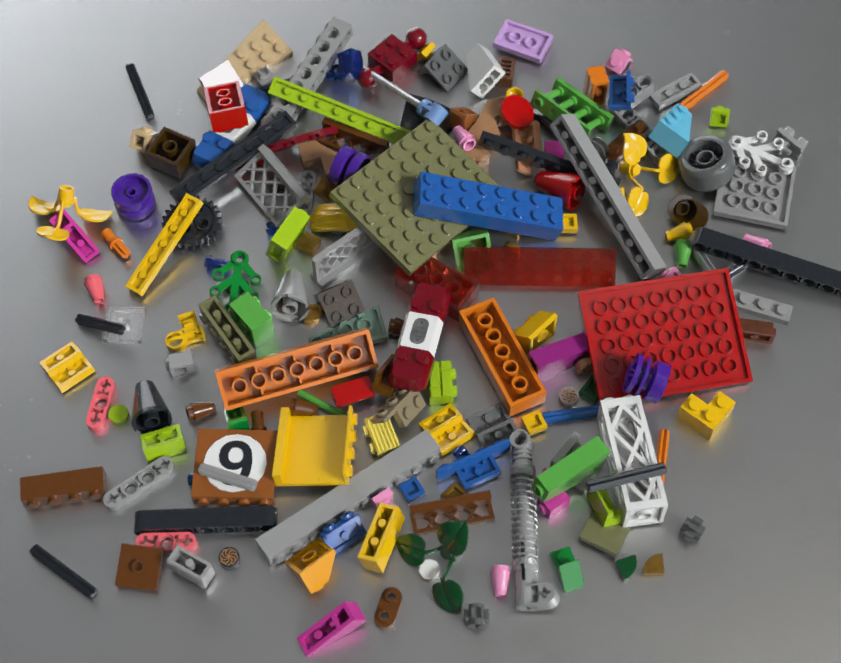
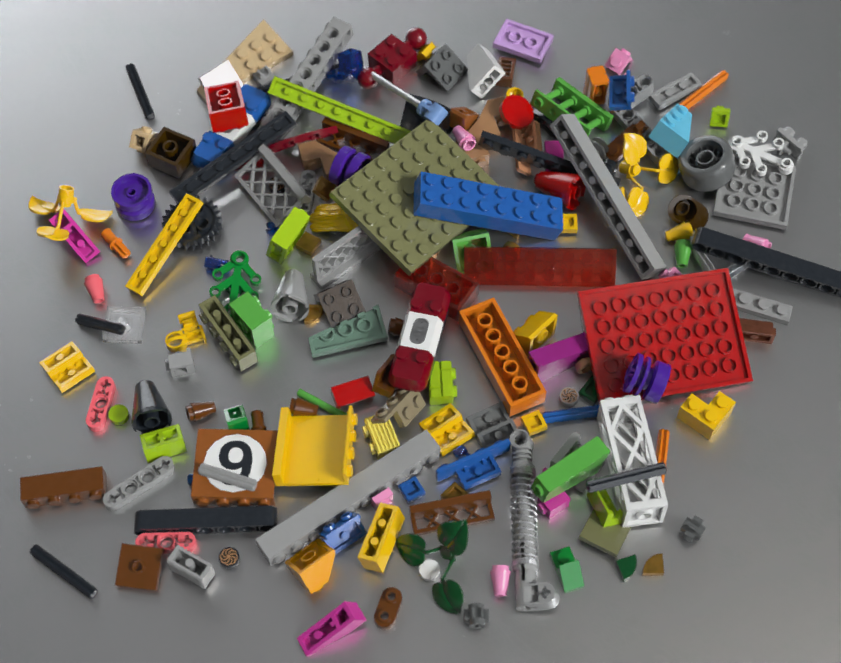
orange brick [214,327,379,411] -> none

